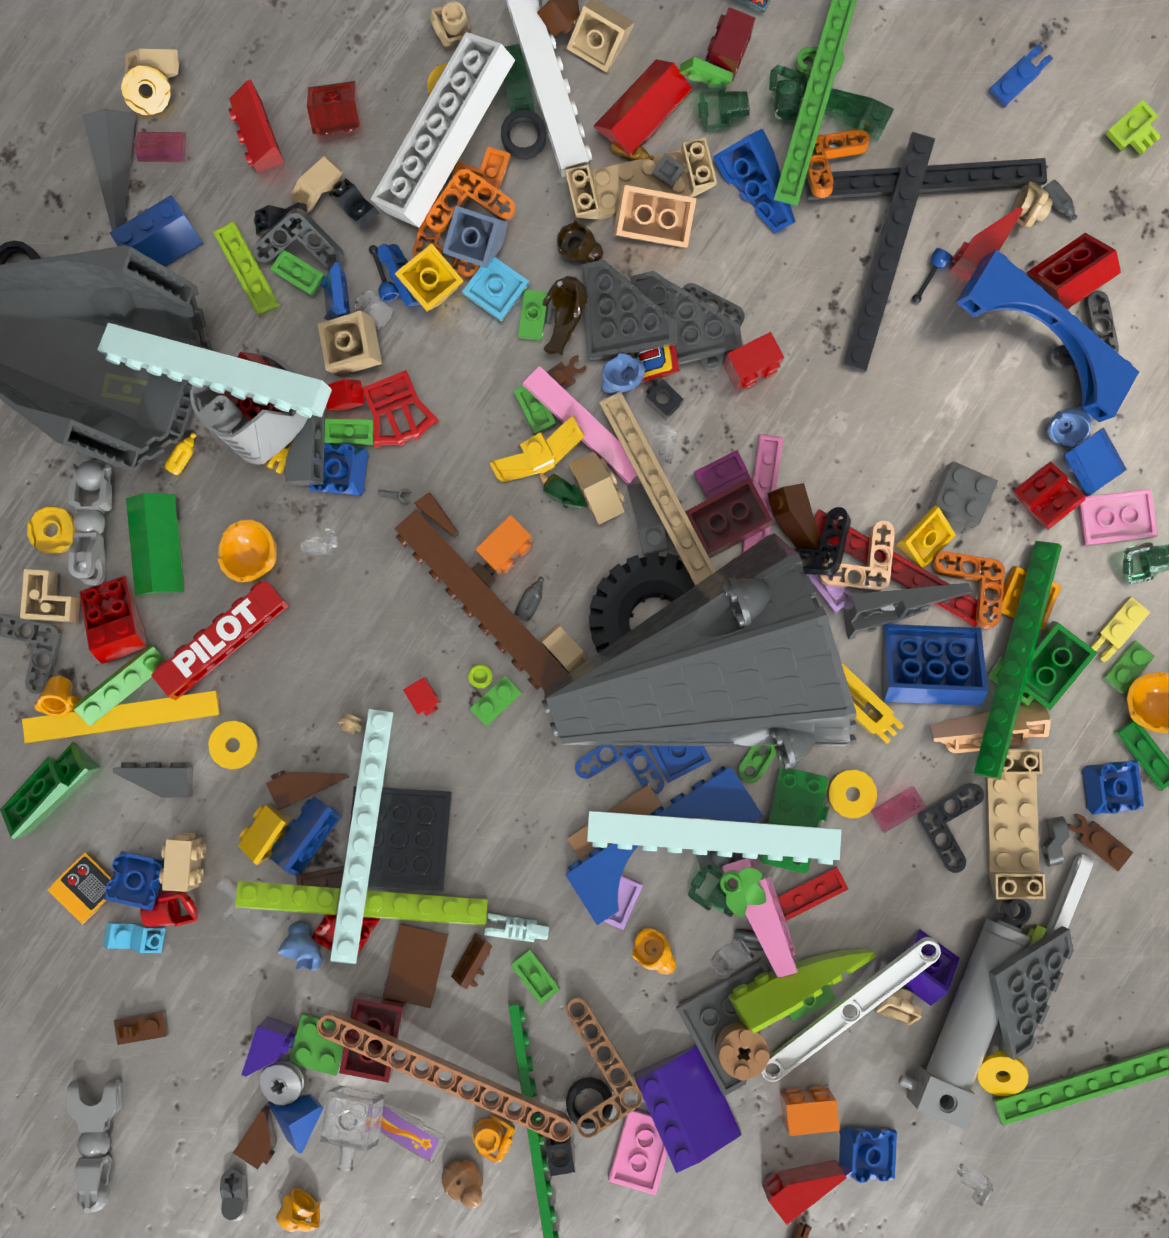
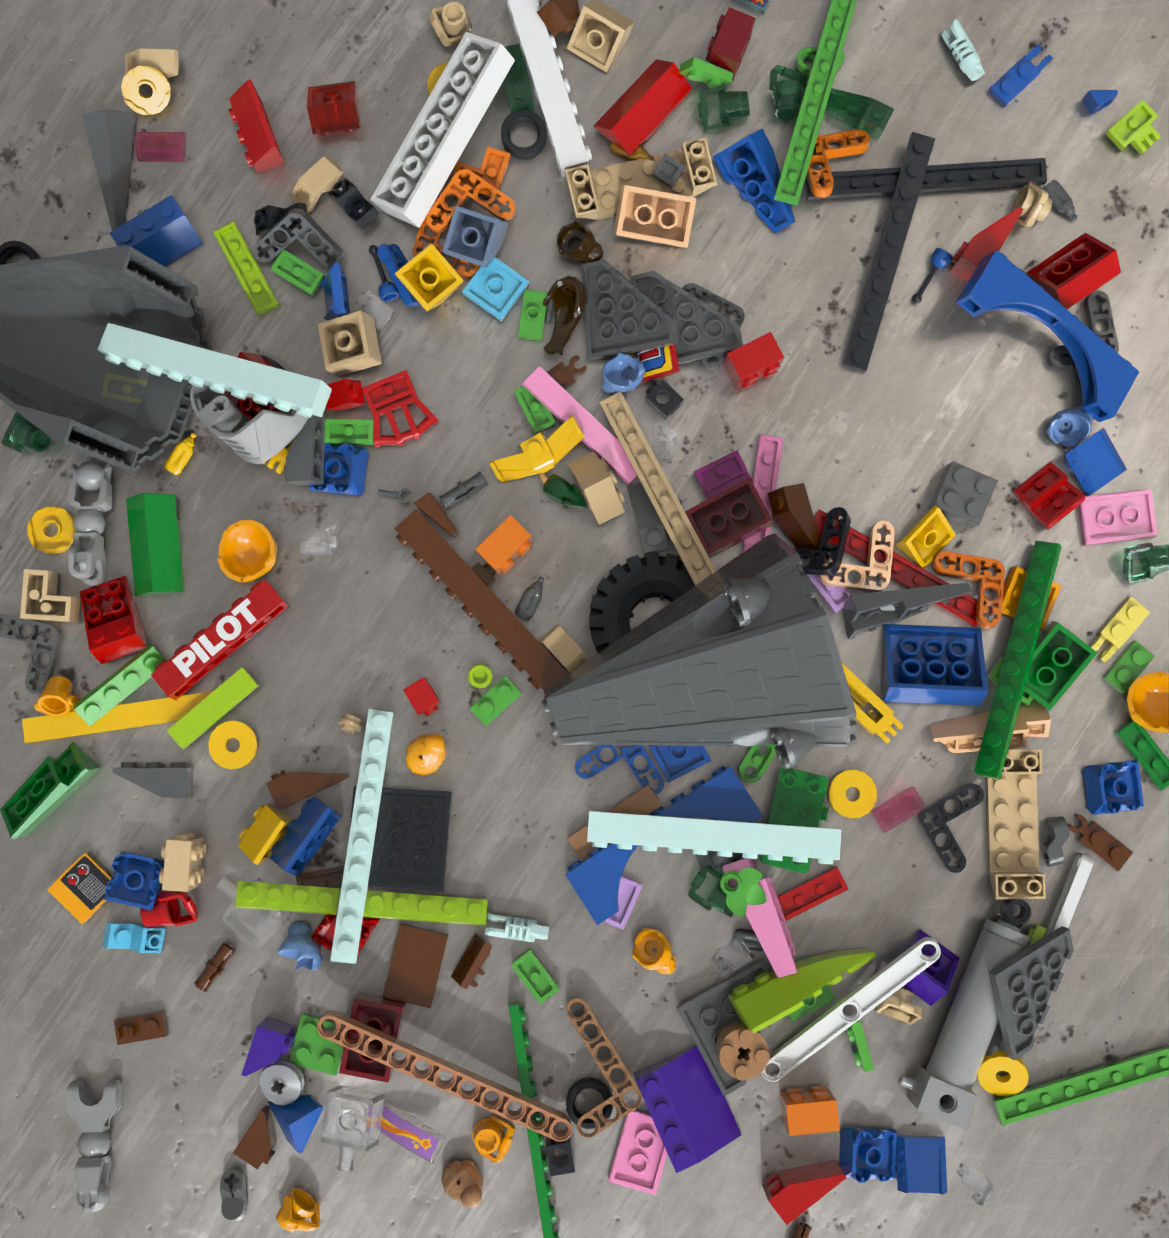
none -> clear green piece [2,412,51,453]
none -> lime tile [167,667,260,749]
none -> reddish brown pin [194,942,236,992]
none -> light orange piece [405,734,447,775]
none -> dark grey pin [439,471,488,510]
none -> bright green plate [846,1020,875,1072]
none -> blue slope [895,1135,947,1195]
none -> light aqua hinge [940,19,985,81]
none -> blue slope [1082,90,1118,114]

